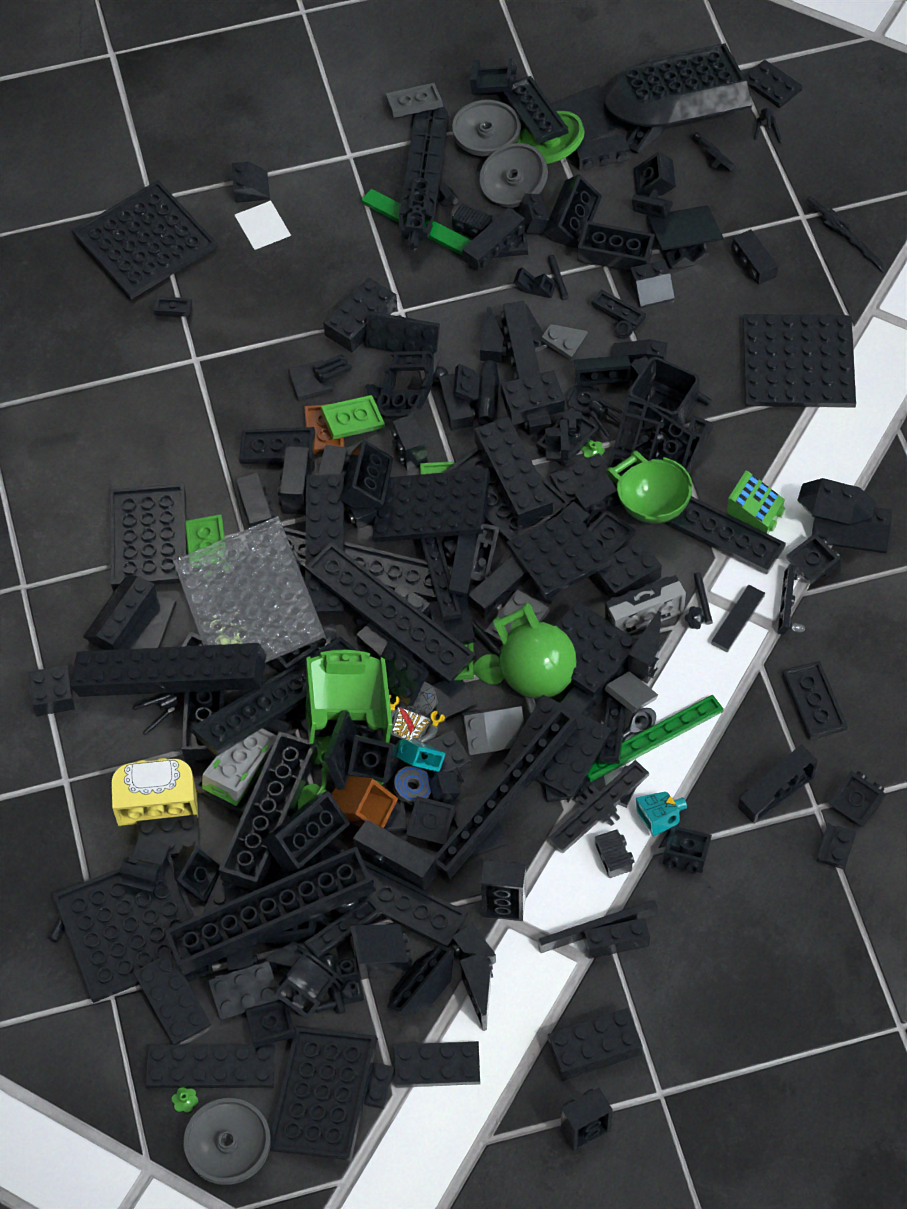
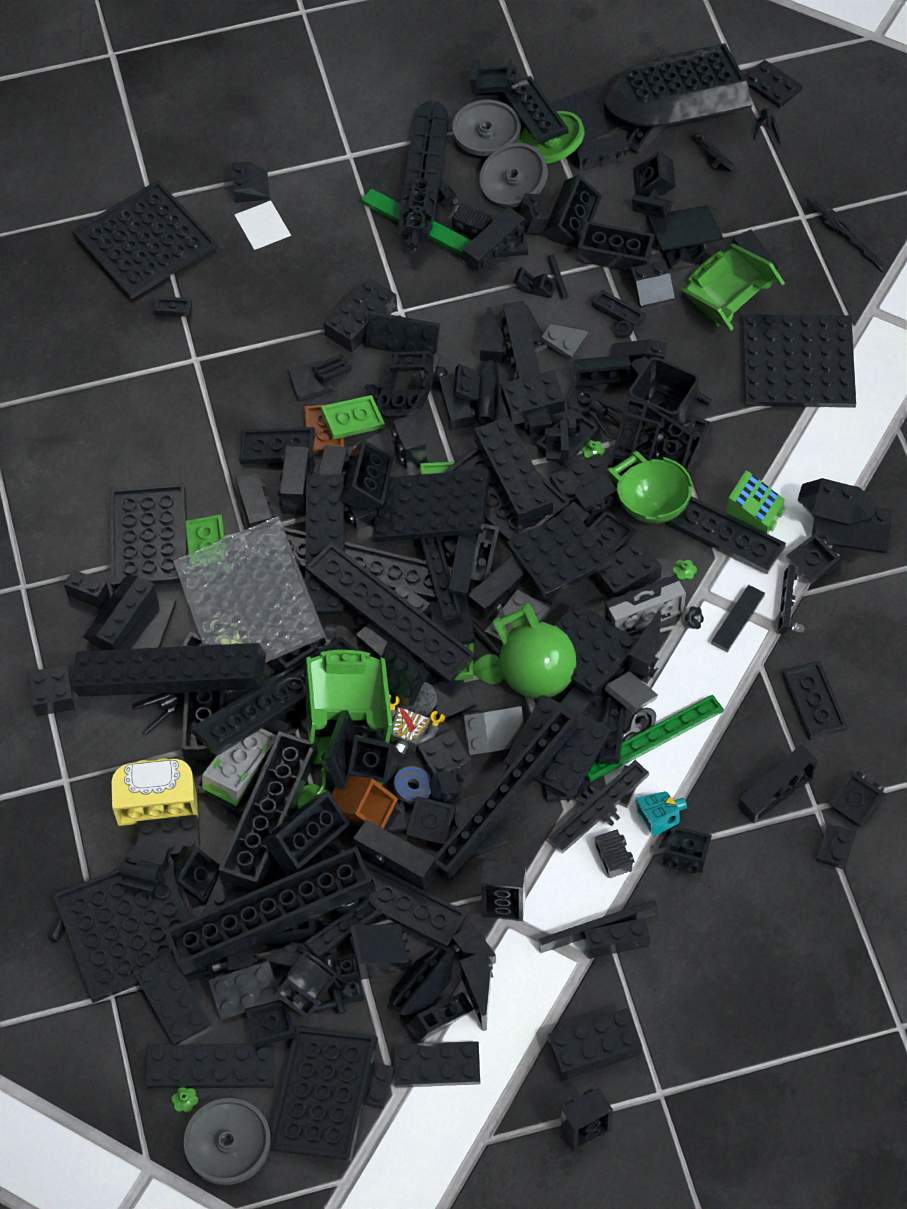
dark grey plate [385,83,443,118] -> none
teal torso [397,738,446,772] -> none
black bar [694,572,713,625] -> none
none -> black brick [64,569,110,609]
none -> black slope [406,992,474,1043]
none -> bright green plant [673,560,697,580]
none -> bright green windscreen [681,243,785,331]

